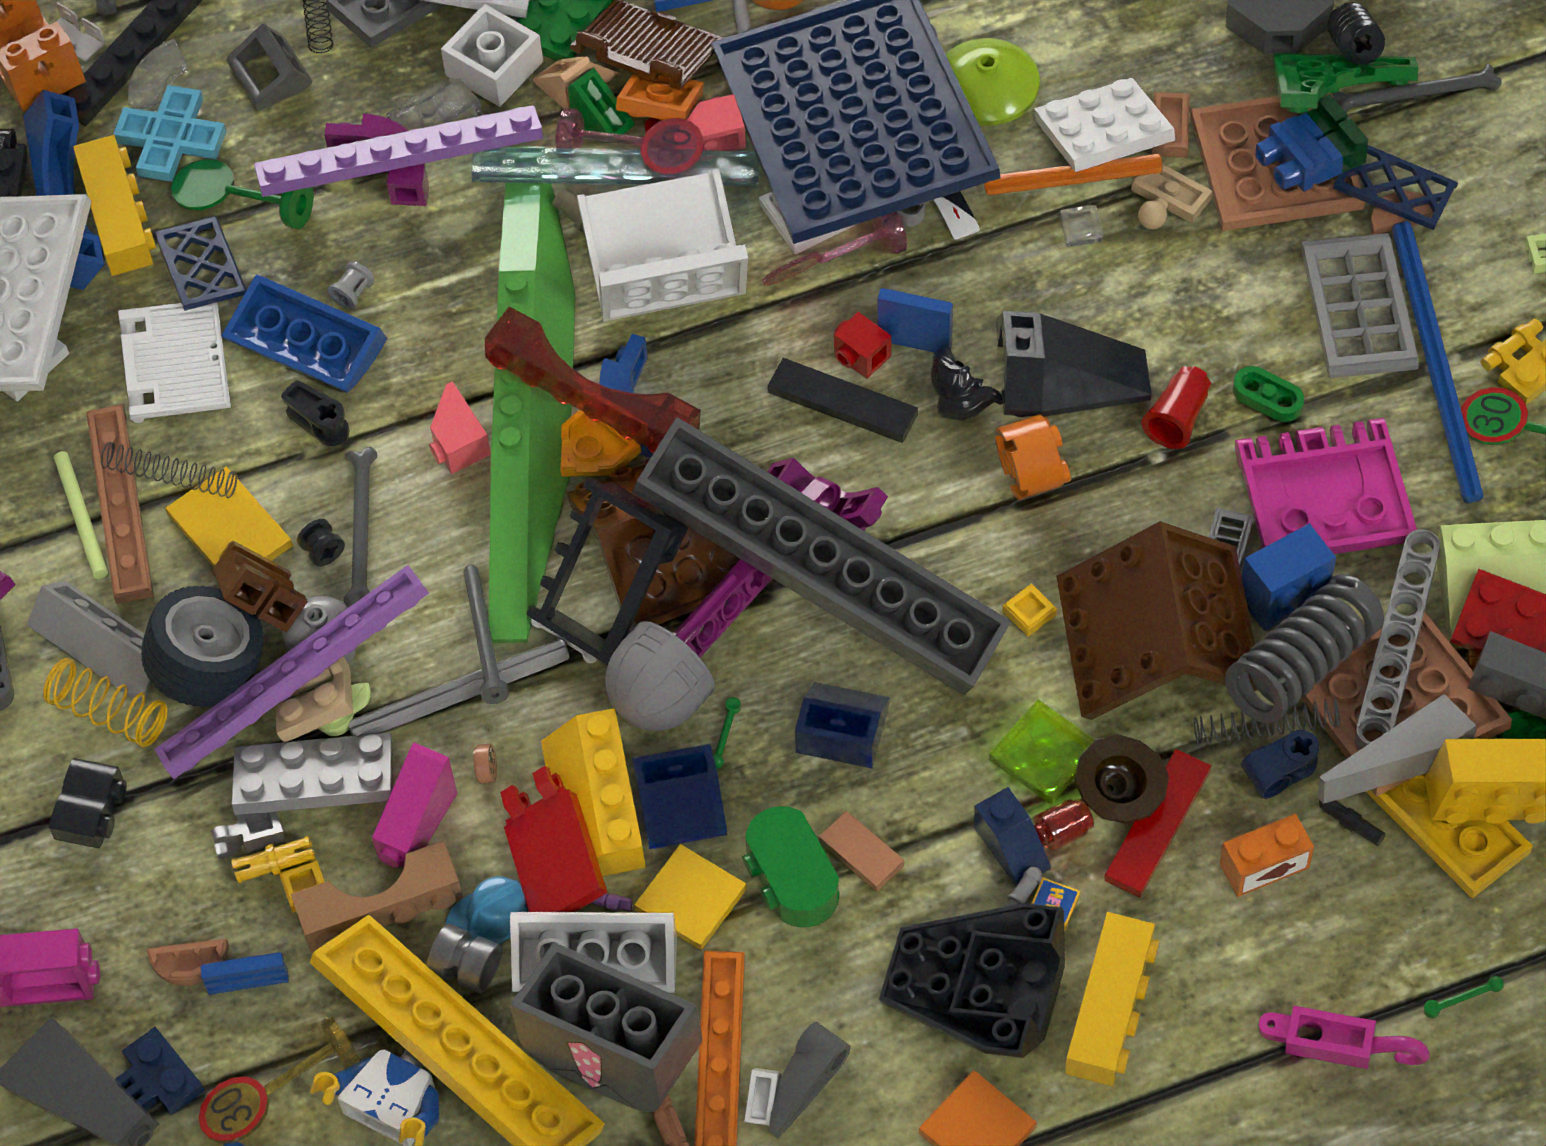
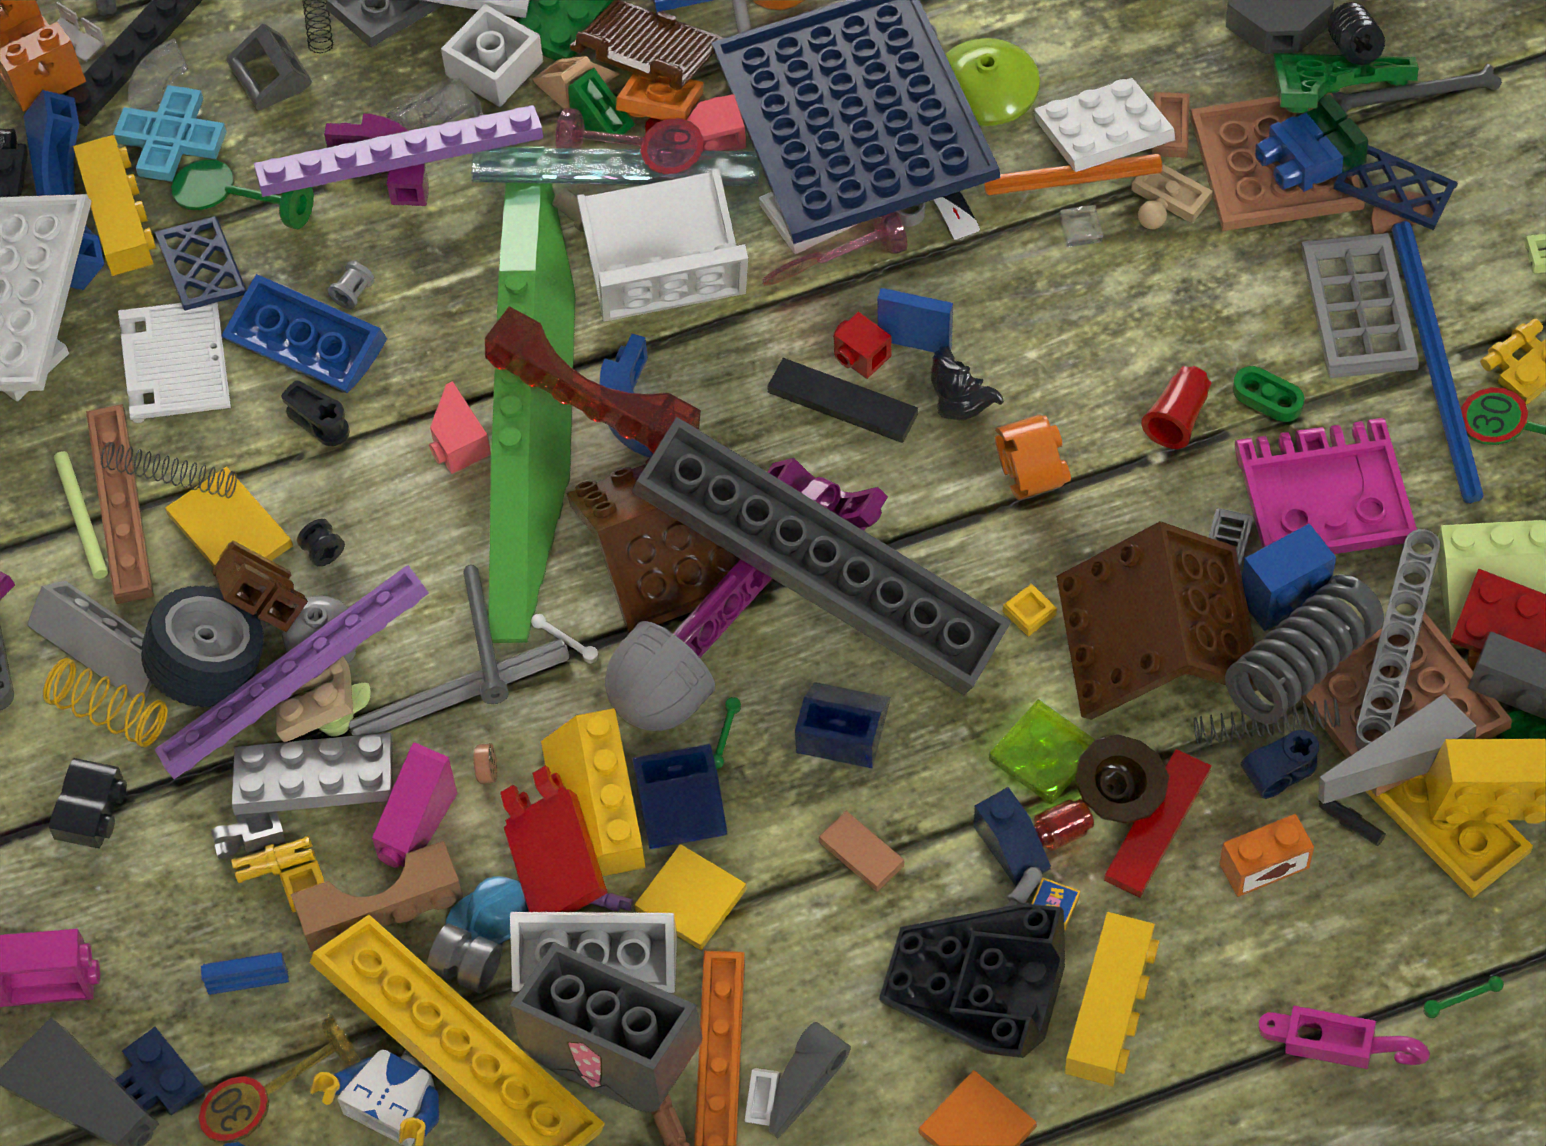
nougat tile [146,938,229,986] -> none
dark grey piece [343,447,378,607] -> none
black hinge [526,478,689,665] -> none
light orange plate [560,402,641,477] -> none
green brick [742,806,840,928] -> none
black wedge [996,311,1152,417] -> none

